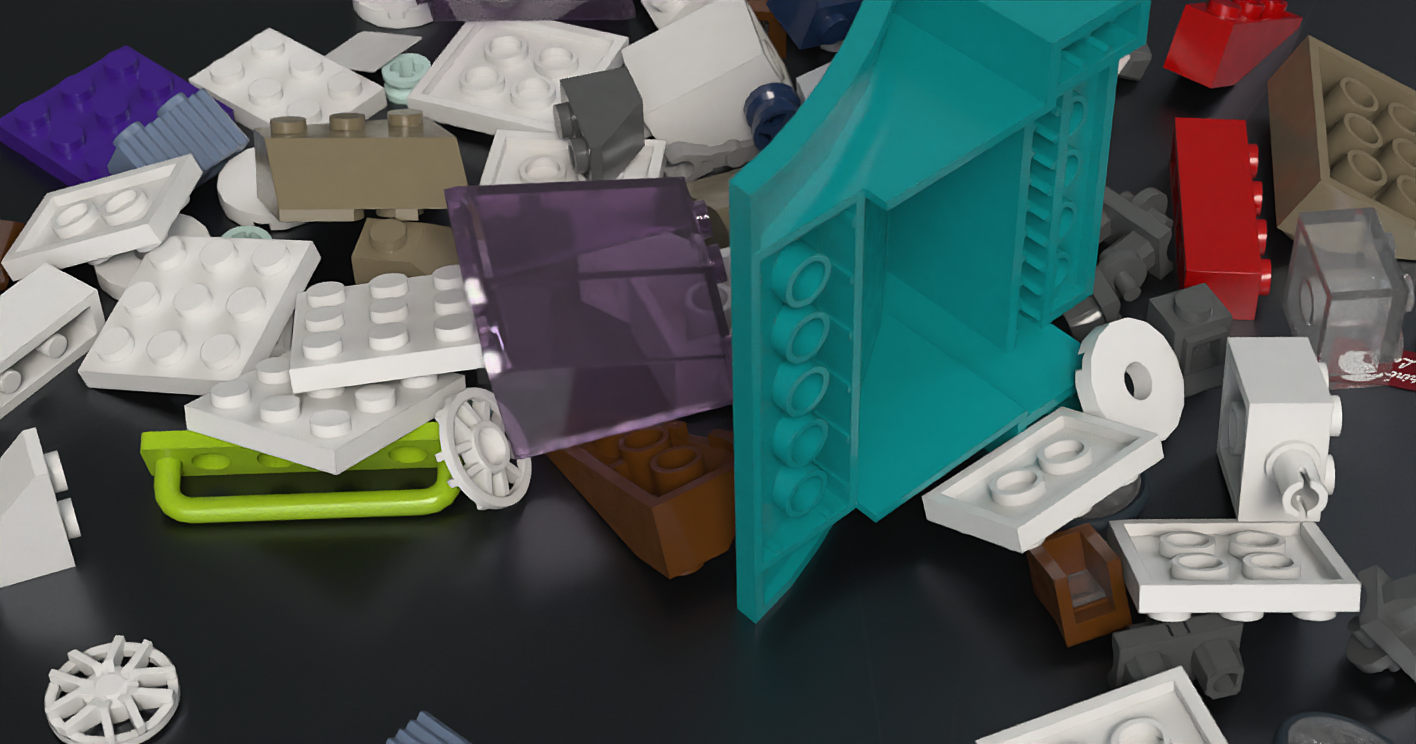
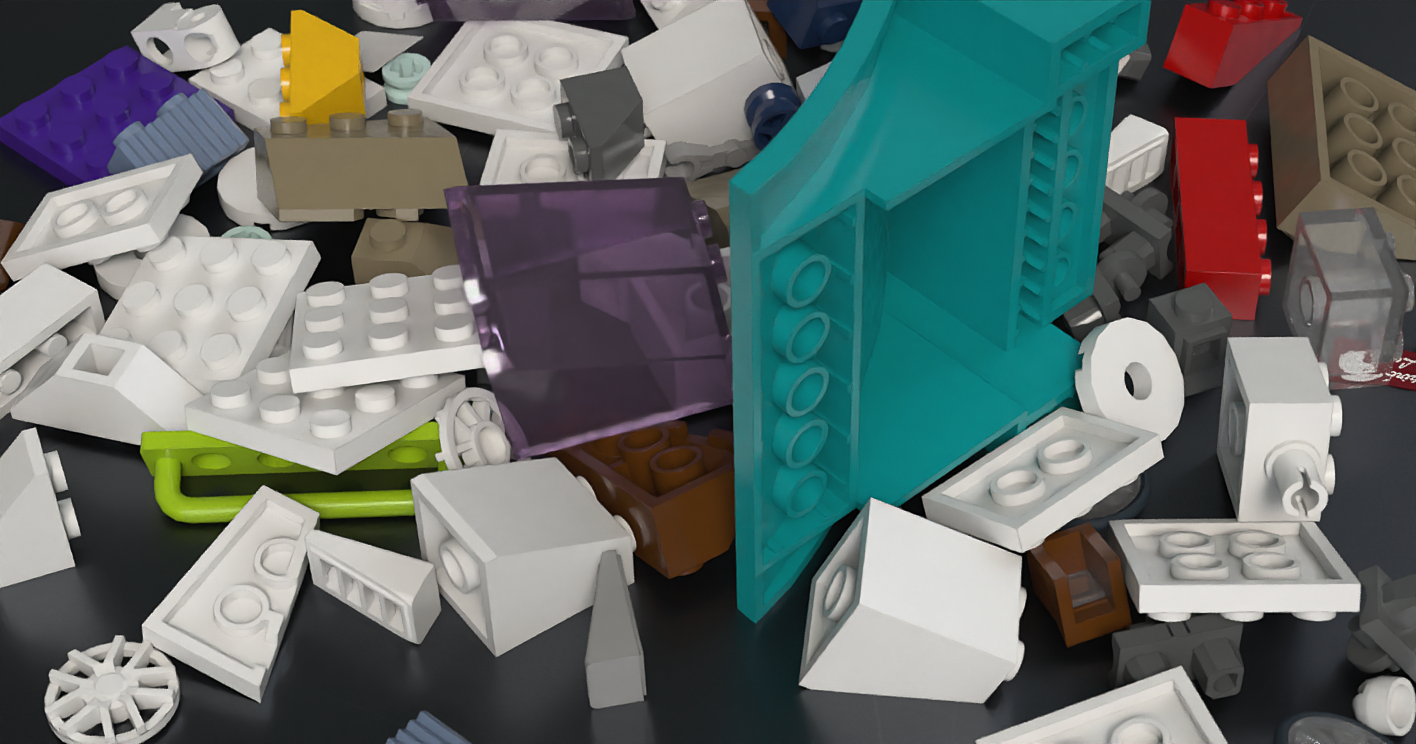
none -> white slope [10,332,203,445]
none -> white leg [131,3,240,72]
none -> white wing [142,485,320,703]
none -> yellow slope [279,10,366,125]
none -> white slope [304,529,441,644]
none -> white slope [410,457,636,657]
none -> light grey slope [585,550,647,709]
none -> white slope [799,498,1027,704]
none -> white slope [1105,114,1169,195]
none -> white hinge [1352,676,1416,736]

